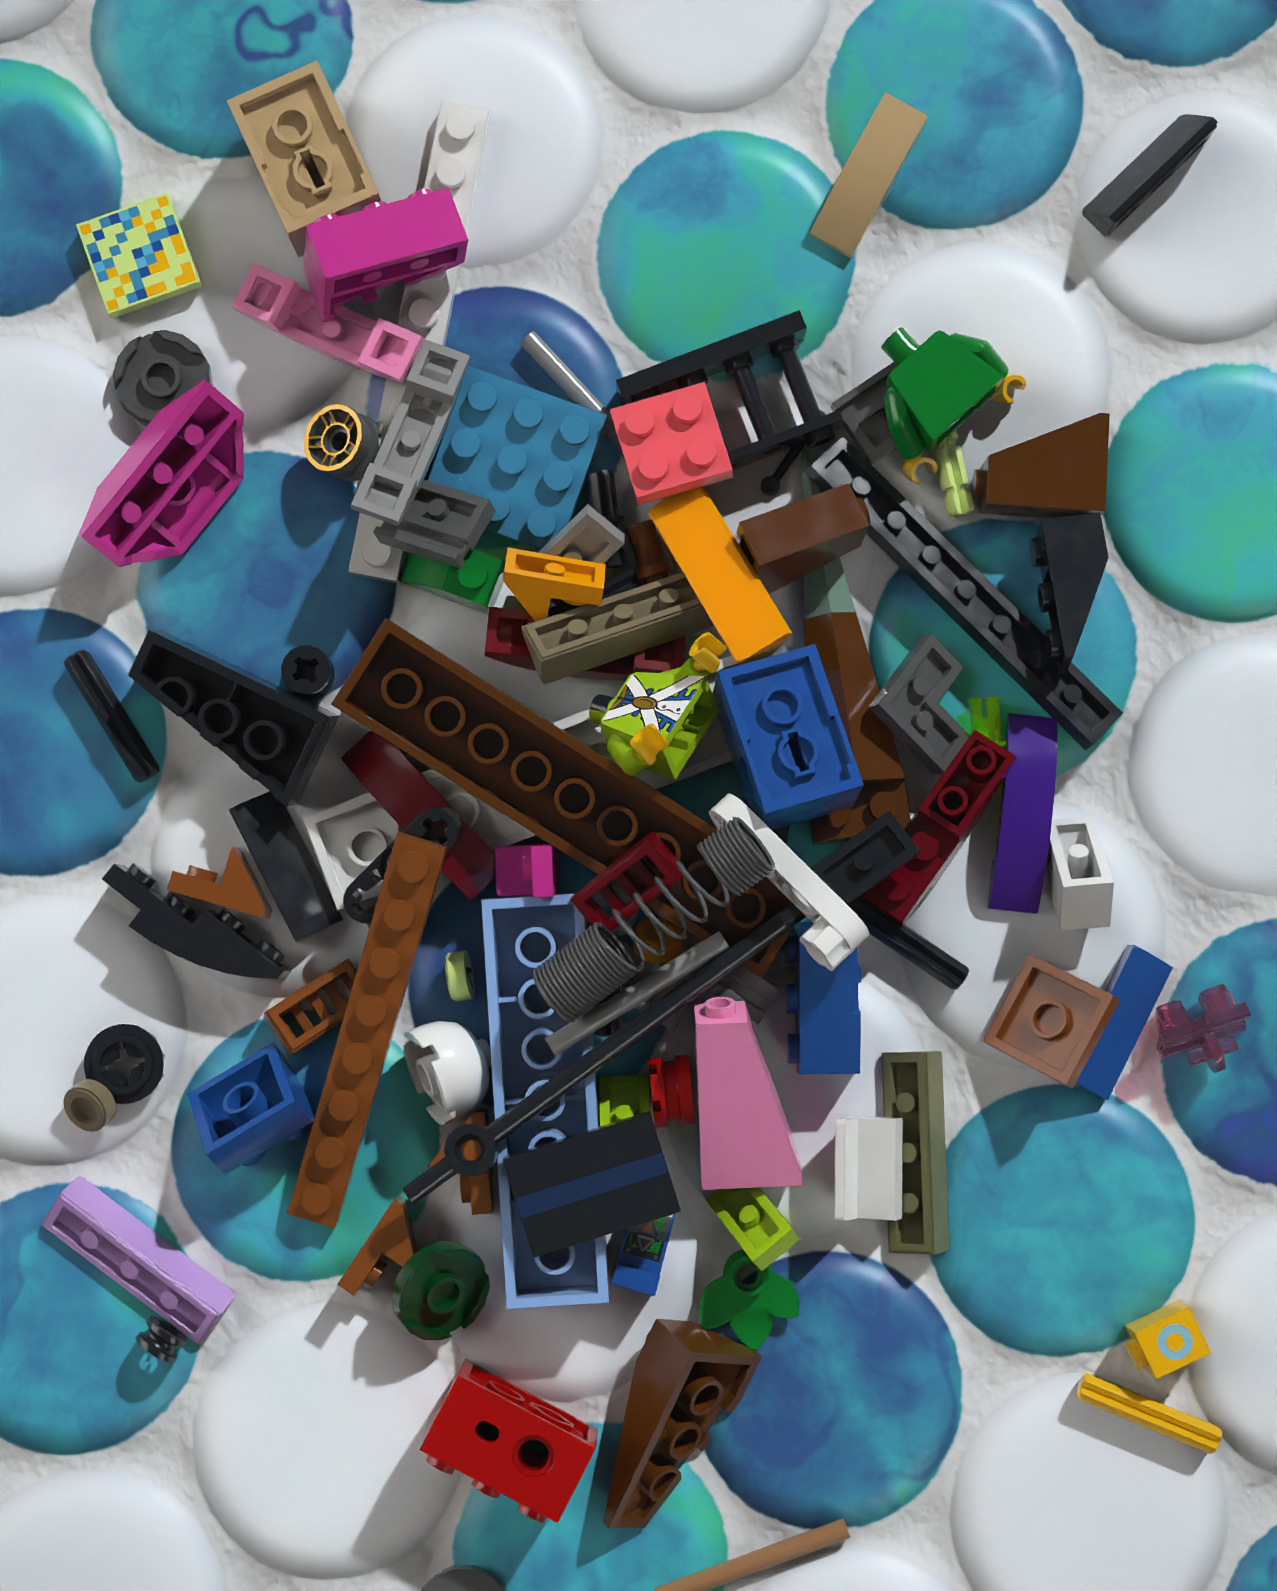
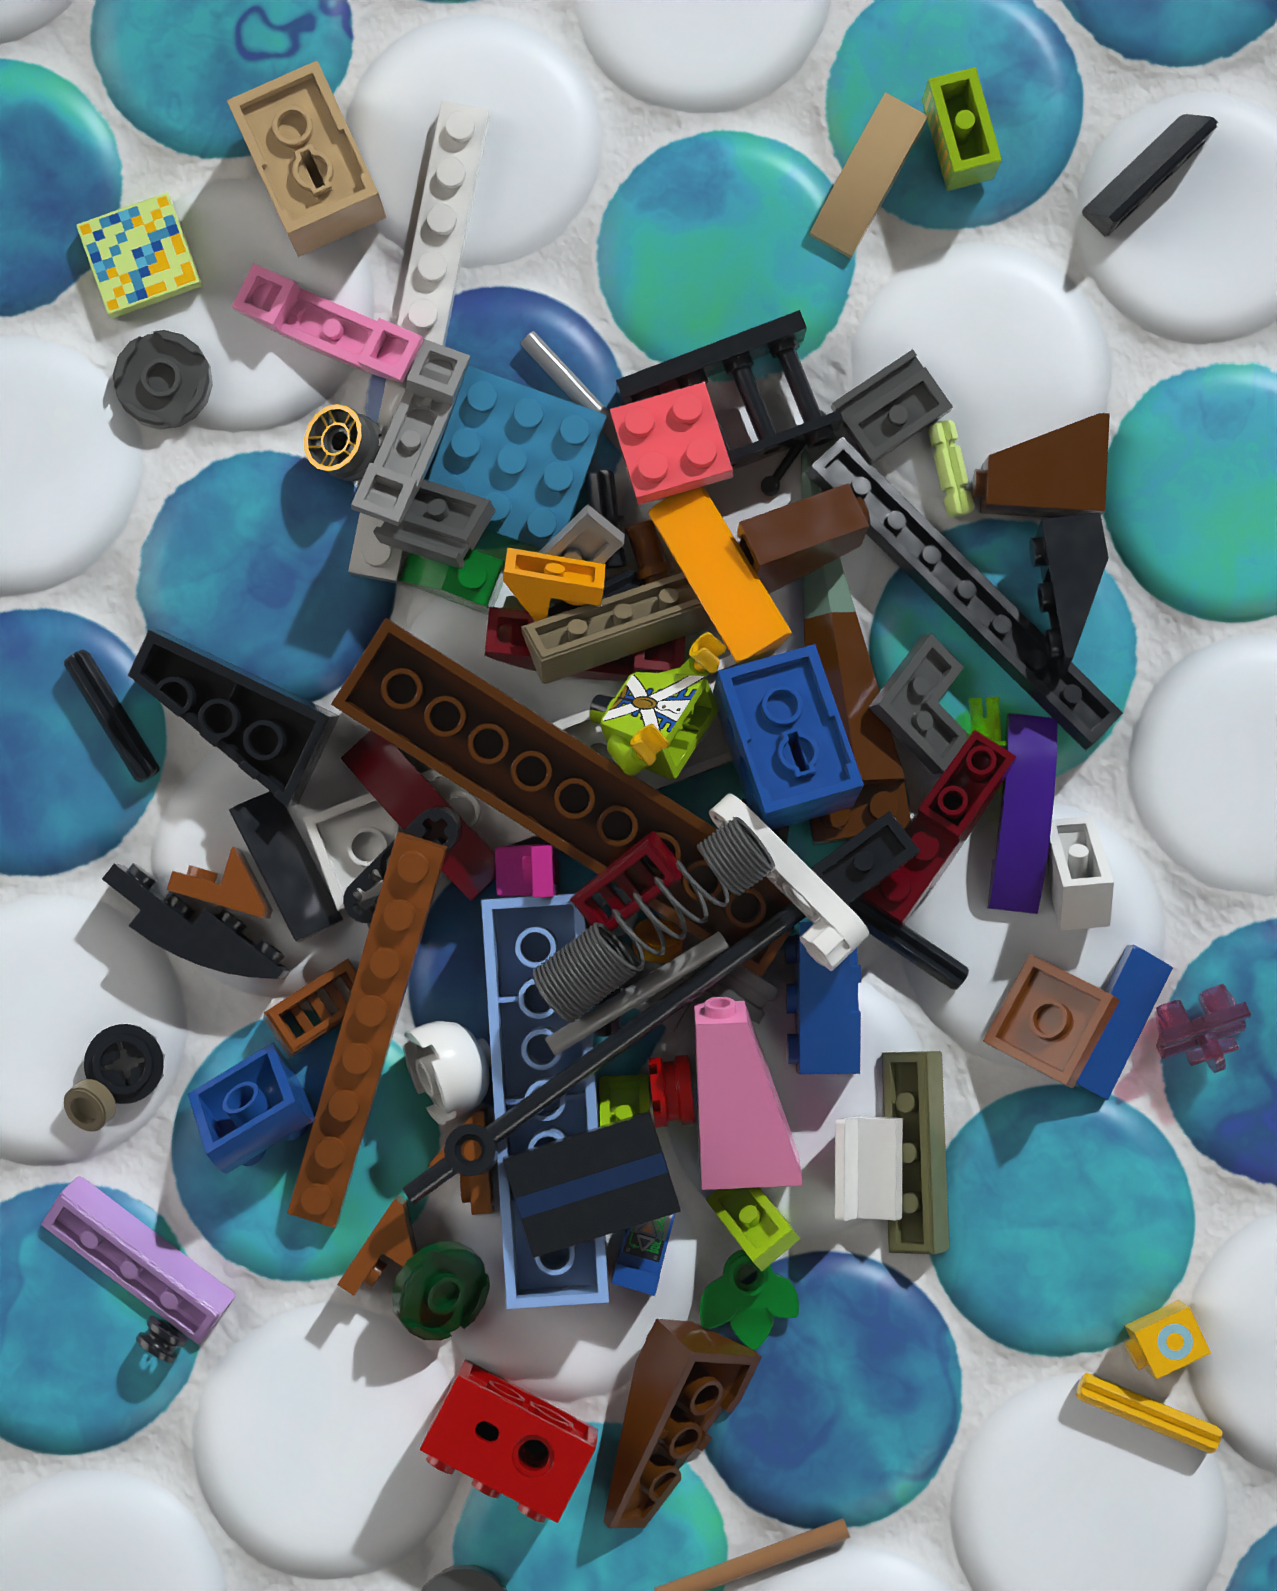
dark pink wedge [78,380,244,567] -> none
black wheel [281,645,335,699] -> none
dark pink wedge [304,187,469,322] -> none
yellowish green tile [445,950,475,1002] -> none
green torso [881,327,1026,485] -> none
none -> lime brick [922,67,1002,191]

